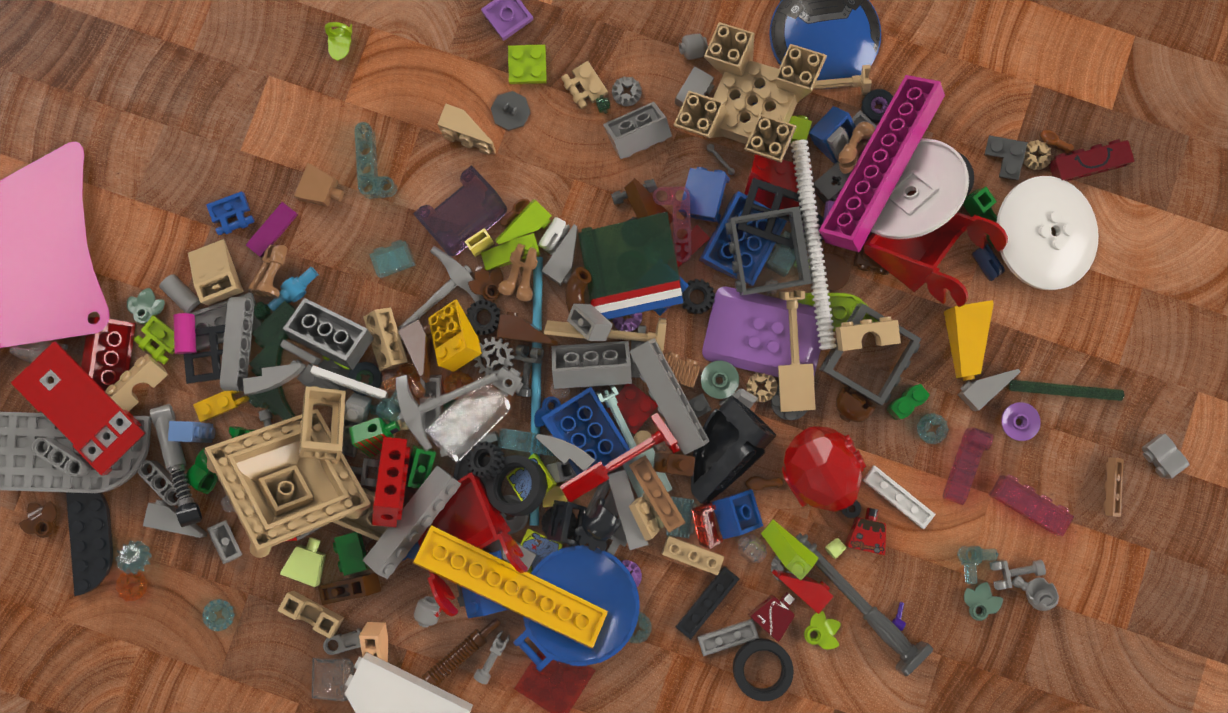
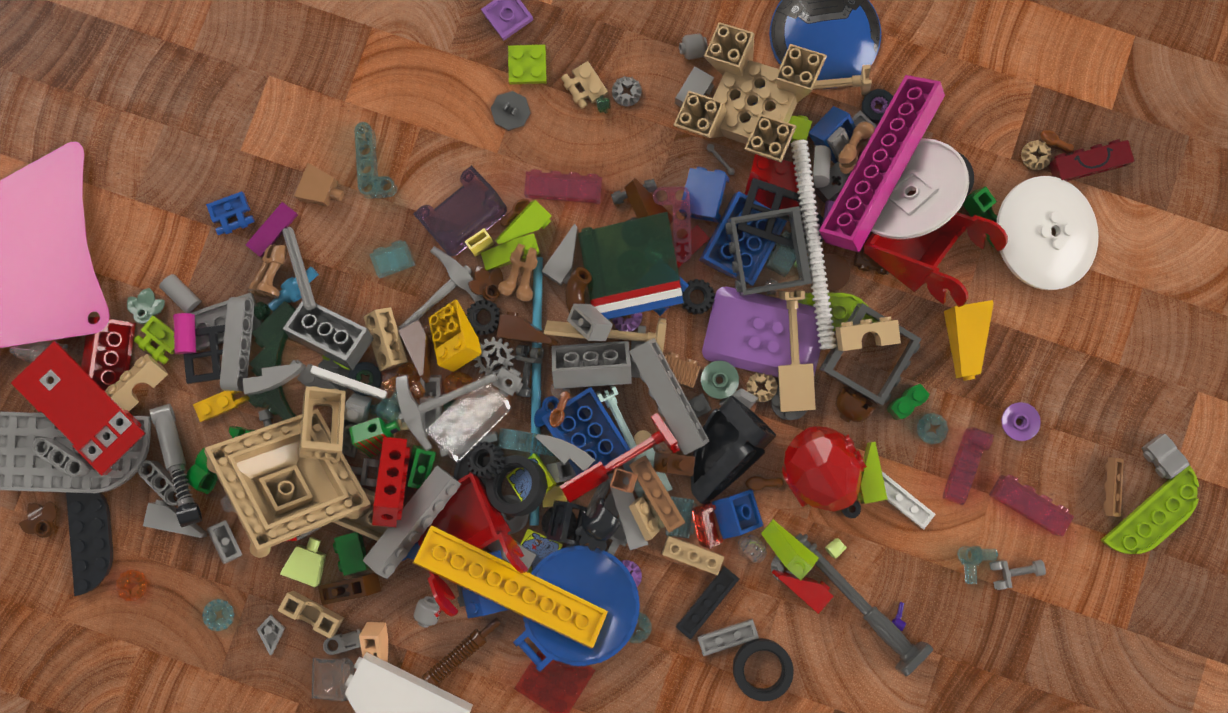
clear light blue gear [115,540,152,574] -> none
medium blue arch [168,421,215,443] -> none
tan slope [188,239,244,306] -> none
light grey tile [280,339,322,365] -> none
lime piece [325,22,352,61] -> none
tan slope [437,104,496,155] -> none
light grey bar [474,631,510,684] -> none
white arm [538,217,570,255] -> none
light grey slope [603,102,672,159] -> none
red plate [605,383,658,434] -> none
dark red torso [748,592,796,642] -> none
lime plate [804,611,841,650] -> none
torso [845,507,886,555] -> none
light grey slope [958,369,1021,411] -> none
sand green plate [964,582,1003,621] -> none
dark blue arm [971,244,1005,281] -> none
dark grey plate [984,135,1028,181] -> none
clear green axle [1008,380,1125,401] -> none
light grey hair [1012,576,1059,611] -> none
none -> light grey piece [257,614,285,655]
none -> light grey axle [282,227,316,310]
none -> clear pink brick [524,169,602,204]
none -> dark orange piece [549,391,570,428]
none -> nougat piece [610,468,638,493]
none -> light grey brick [813,145,831,188]
none -> lime slope [857,442,888,504]
none -> lime plate [1101,465,1199,554]

